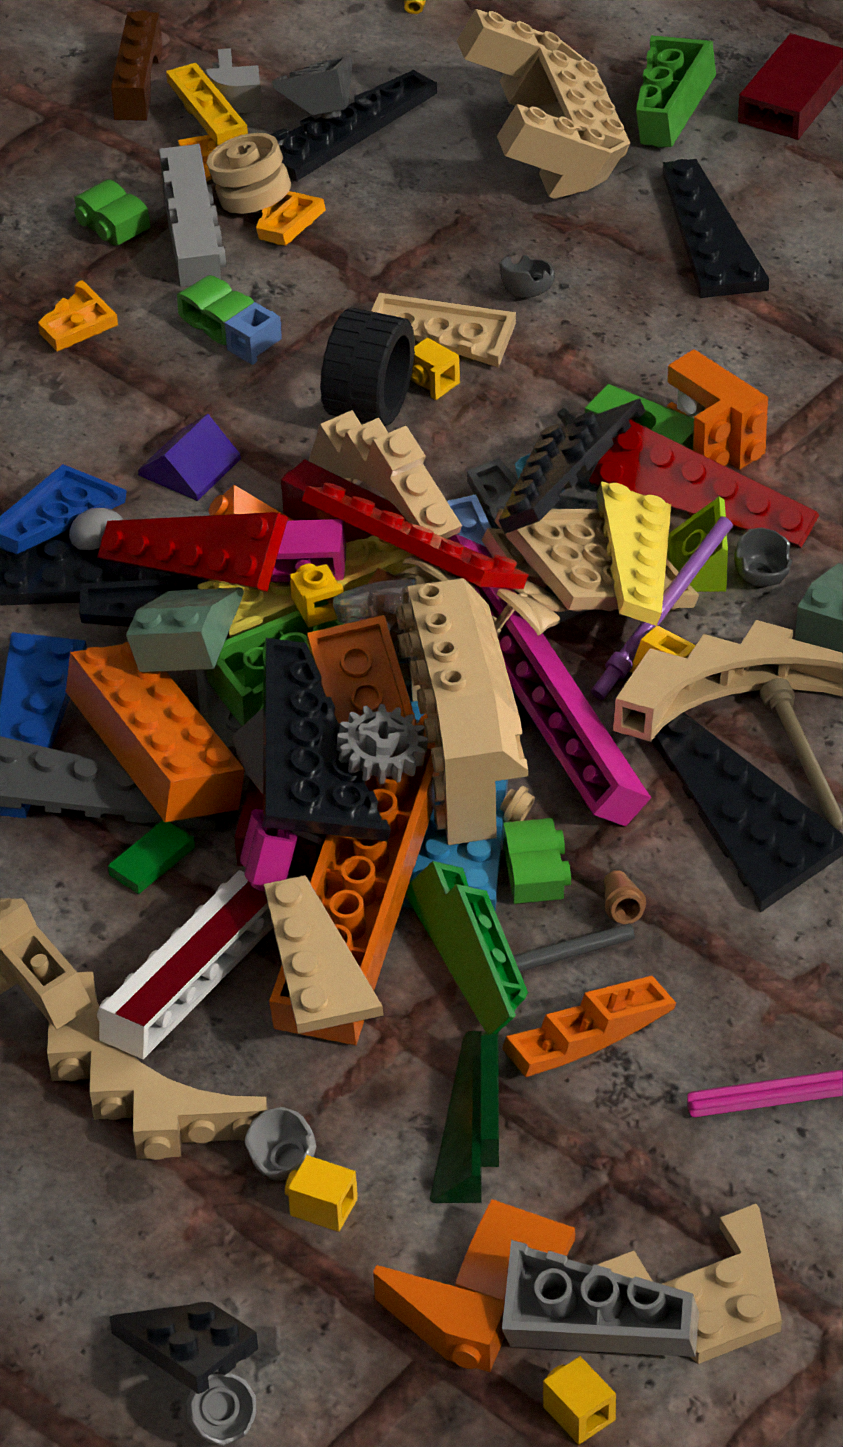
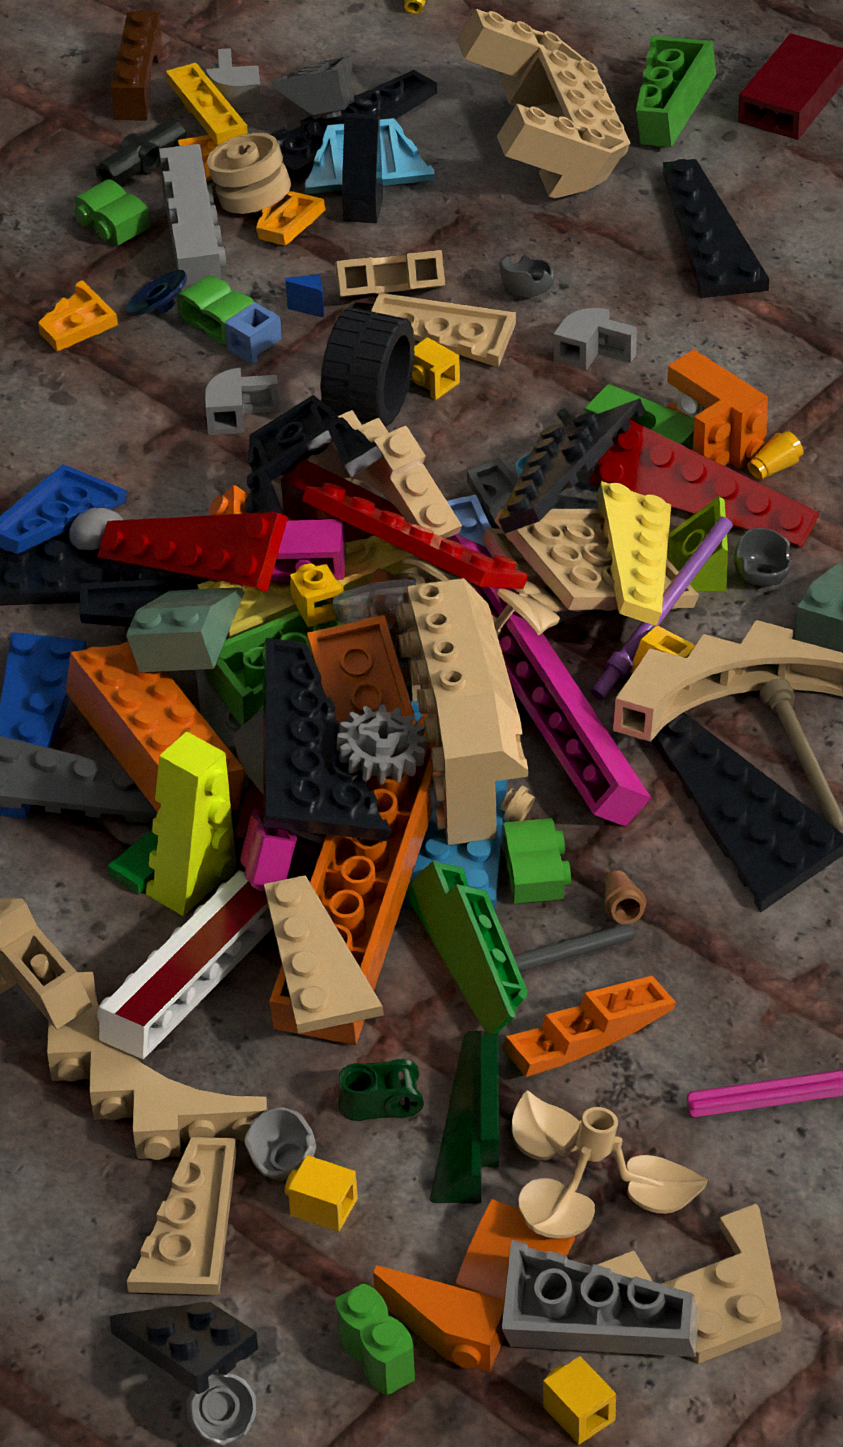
dark purple slope [138,414,241,501] -> none
none -> pearl dark grey piece [95,117,187,184]
none -> dark blue dish [126,270,188,316]
none -> tan wing [127,1137,237,1295]
none -> neon yellow wedge [146,731,237,917]
none -> light grey brick [205,368,280,435]
none -> black wing [245,395,384,515]
none -> blue slope [285,274,324,317]
none -> medium azure wing [305,118,435,195]
none -> tan arch [334,250,445,298]
none -> bright green brick [336,1283,415,1395]
none -> dark green piece [338,1059,424,1121]
none -> black slope [342,113,383,223]
none -> tan plant [511,1090,708,1239]
none -> light grey brick [554,308,637,371]
none -> yellow cone [747,431,803,481]

